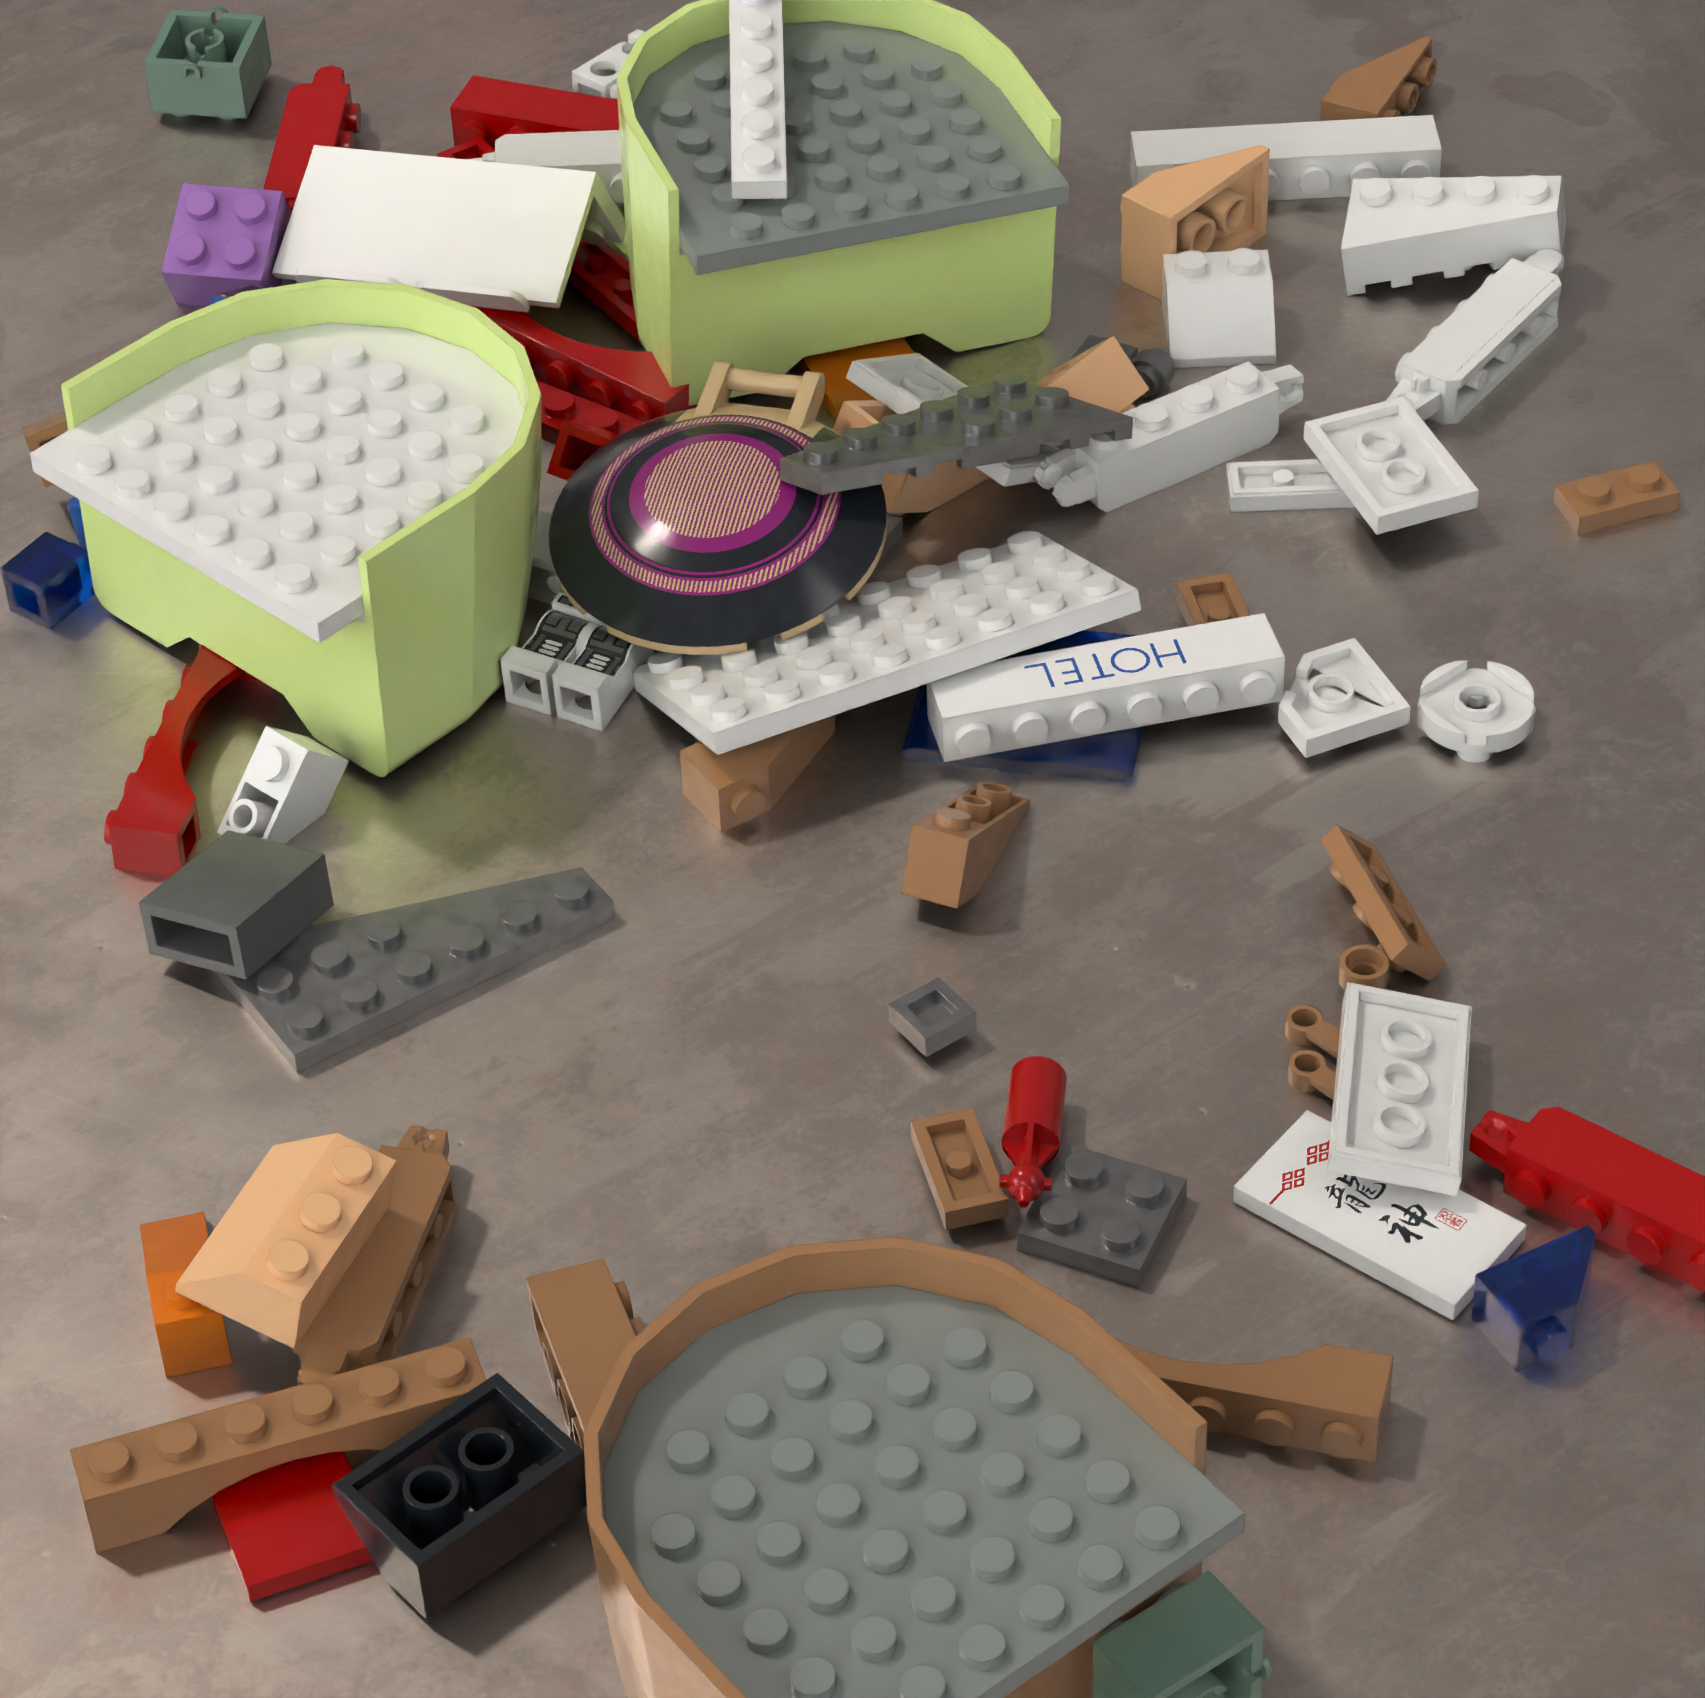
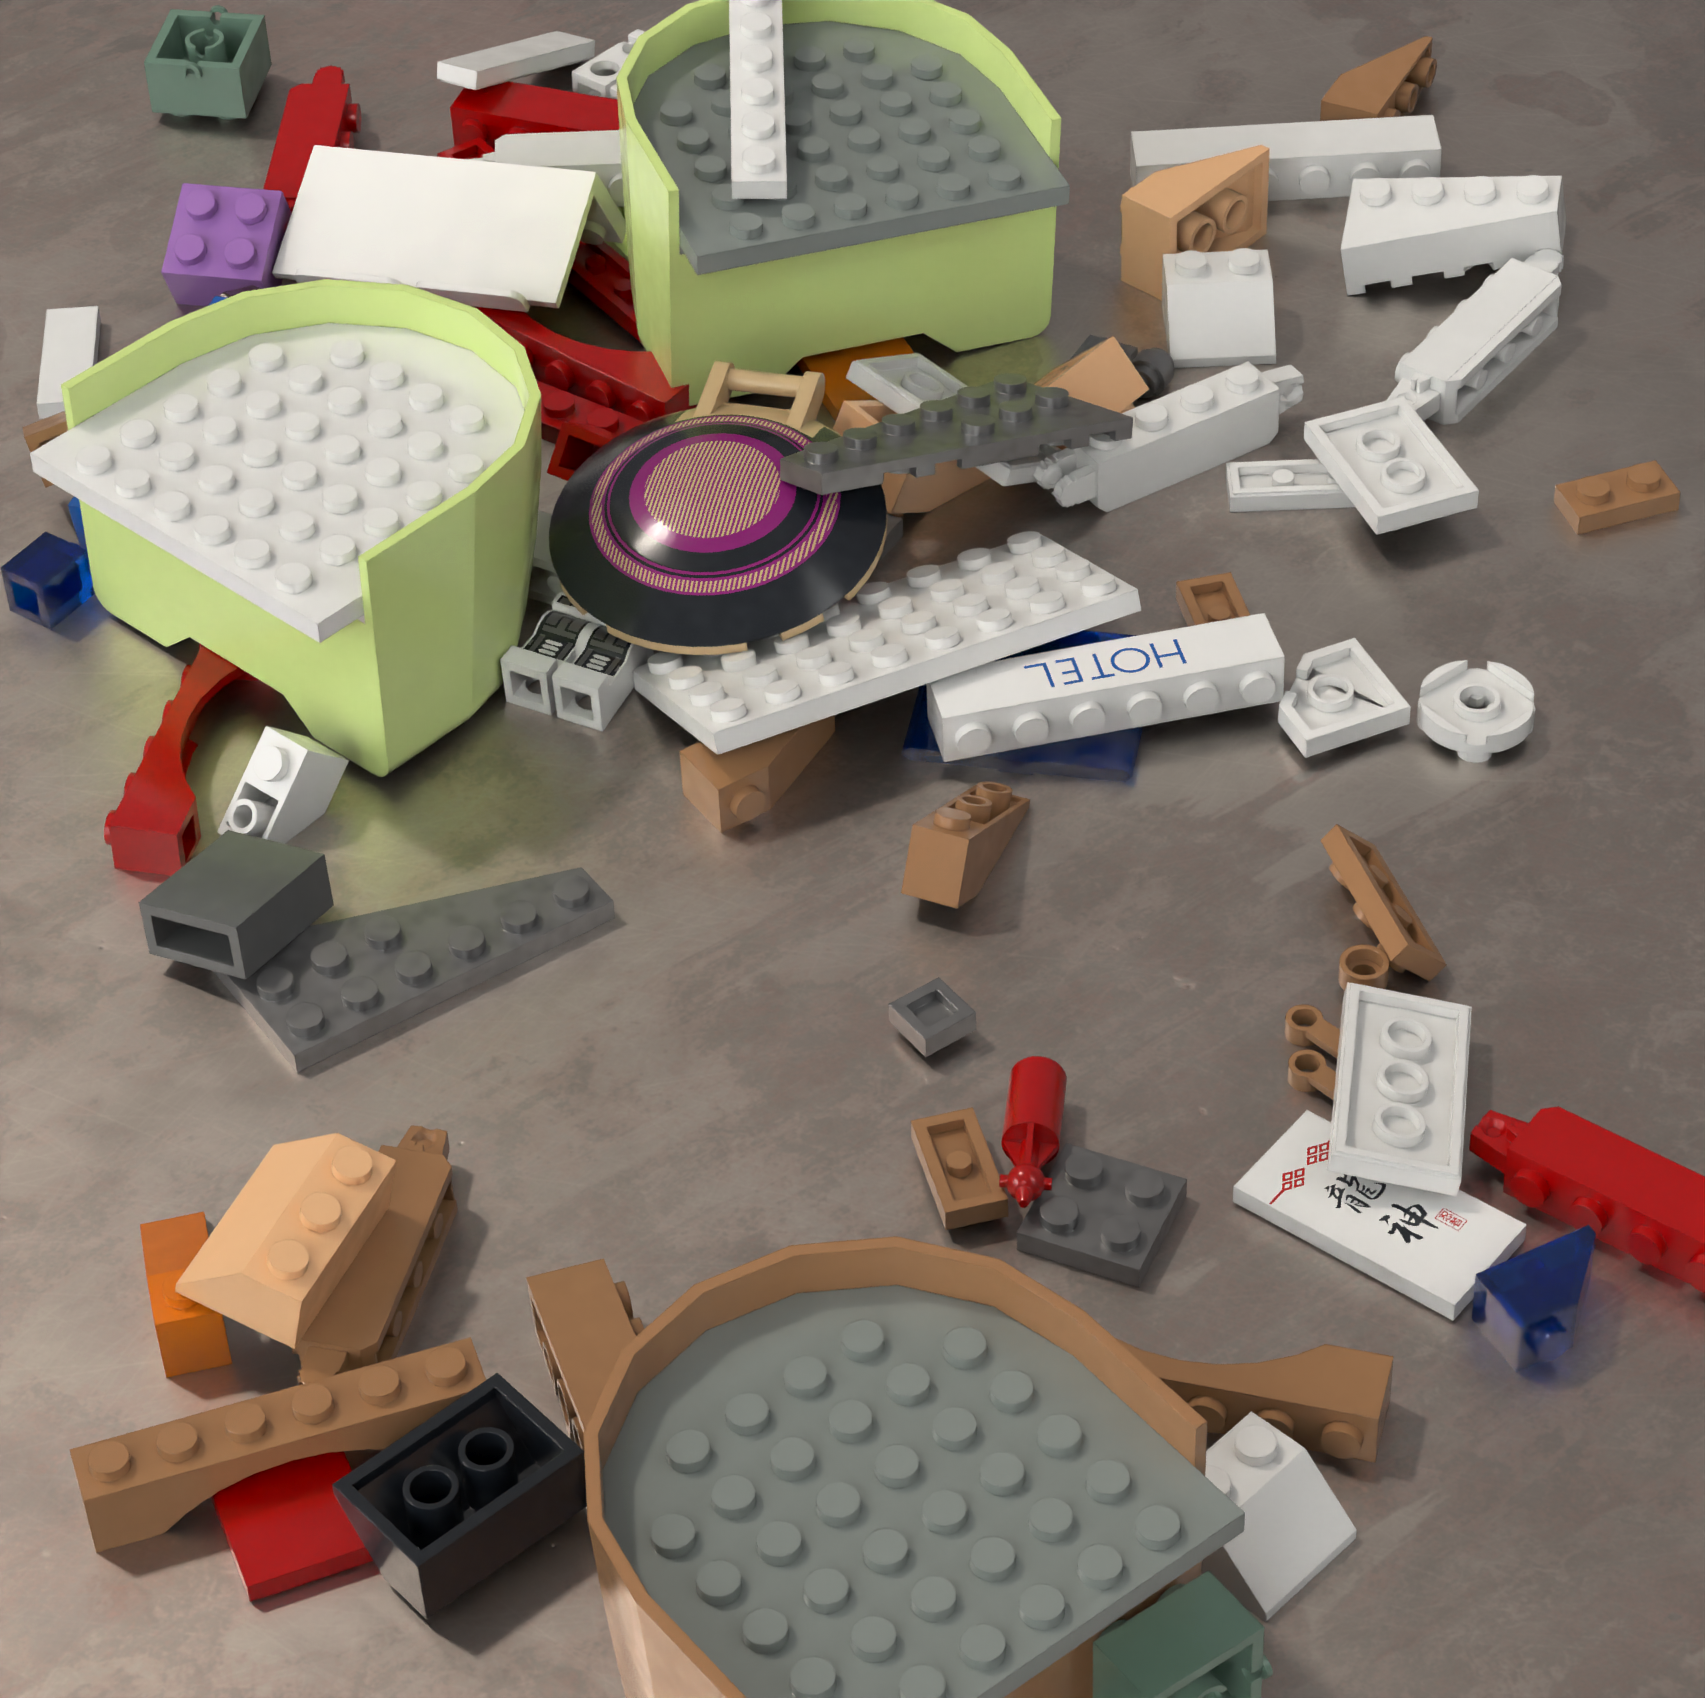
none -> white tile [36,306,101,419]
none -> white tile [437,31,595,90]
none -> white slope [1202,1411,1357,1622]

